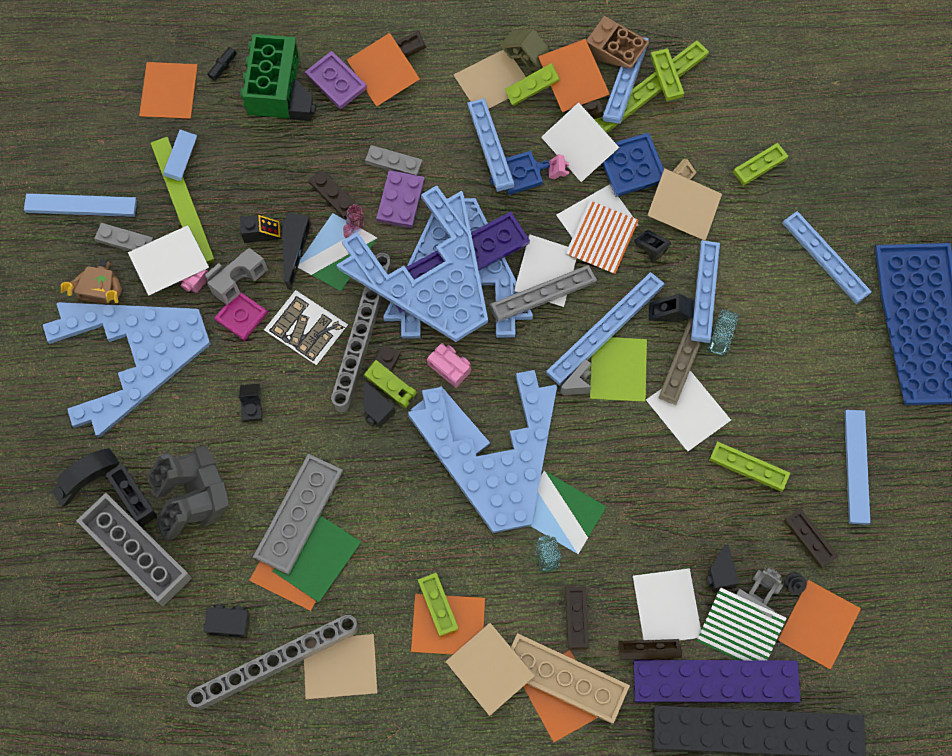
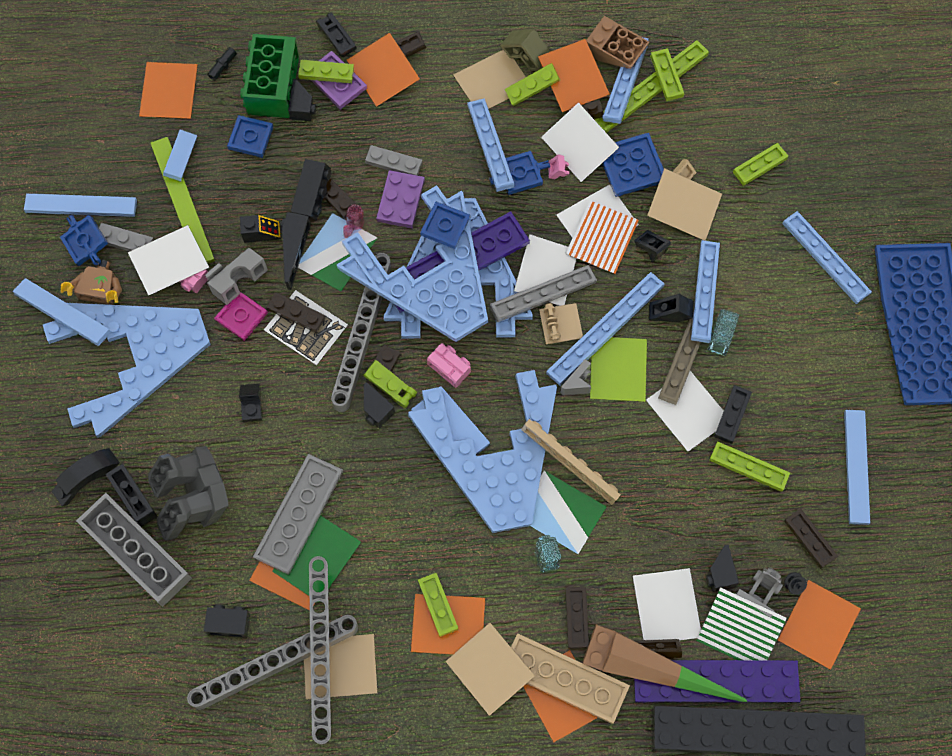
none -> light blue tile [13,278,111,346]
none -> blue plate [60,215,108,266]
none -> blue plate [227,115,273,158]
none -> dark brown plate [266,292,326,333]
none -> black brick [291,159,332,221]
none -> lime plate [298,60,354,83]
none -> light grey beam [309,556,331,744]
none -> black plate [316,12,357,58]
none -> blue plate [420,201,470,249]
none -> tan plate [521,419,621,505]
none -> tan hinge [539,303,583,345]
none -> medium nougat plate [582,624,747,702]
none -> black plate [714,385,752,444]

